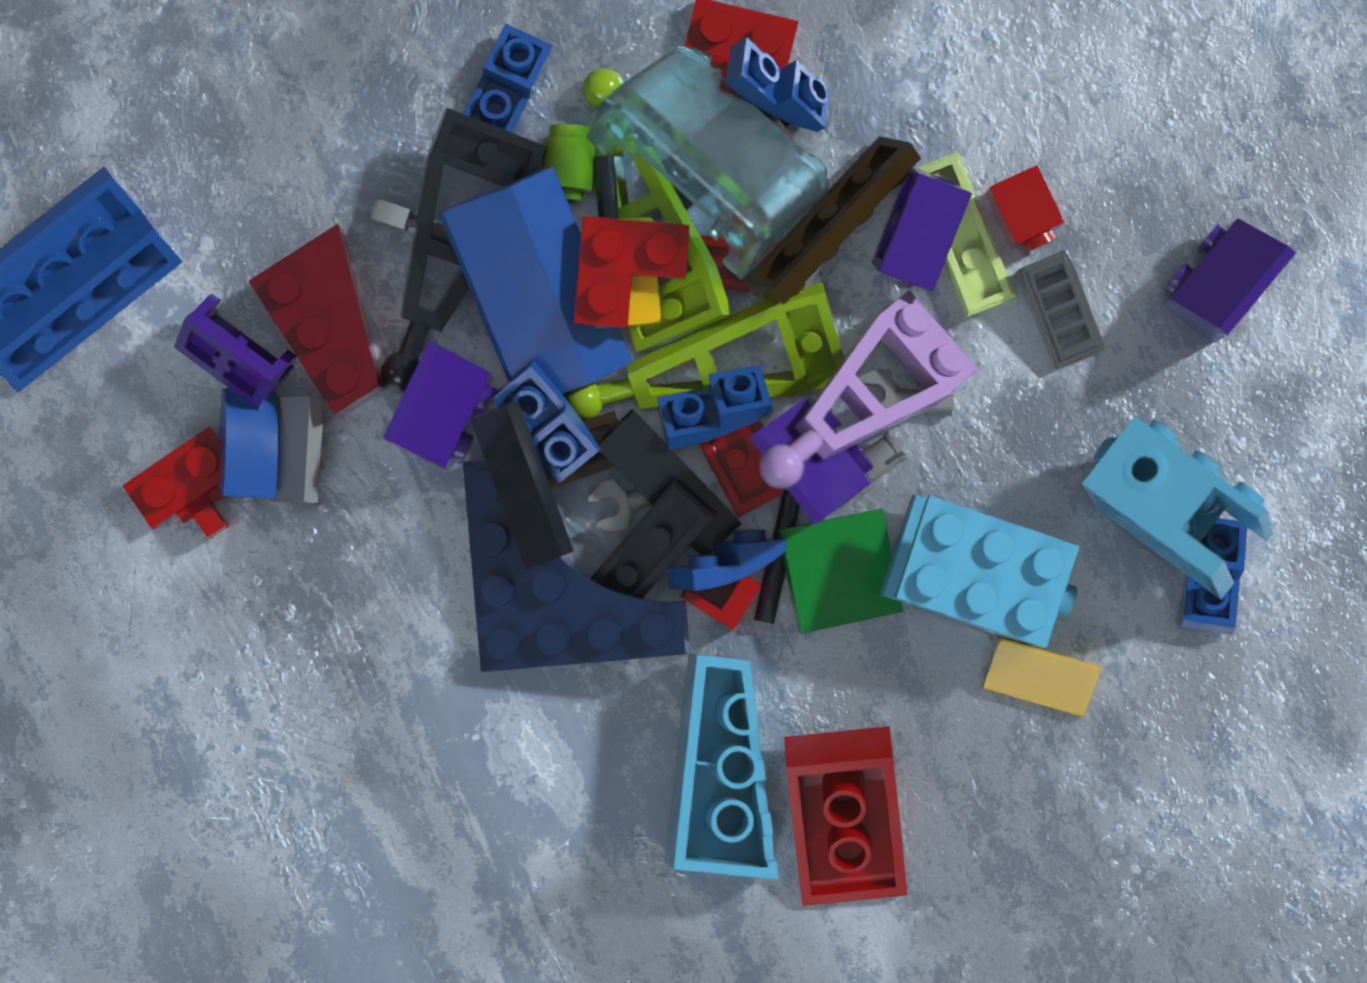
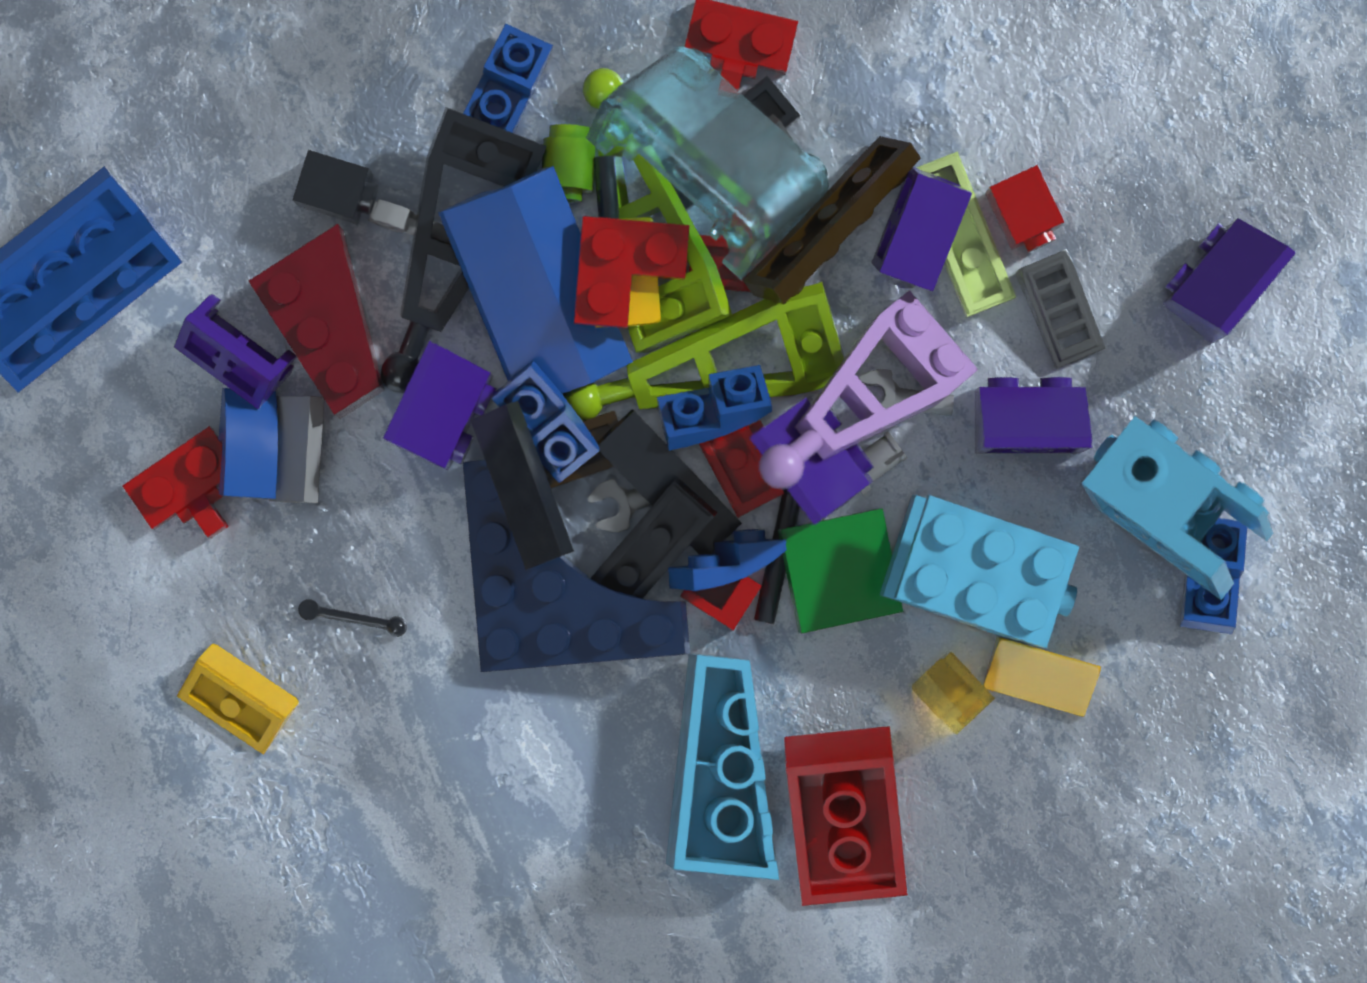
blue slope [726,37,829,132] -> none
none -> yellow slope [177,644,299,755]
none -> black brick [292,150,378,225]
none -> black hinge [298,599,407,637]
none -> clear yellow panel [911,651,995,735]
none -> dark purple slope [975,377,1092,454]

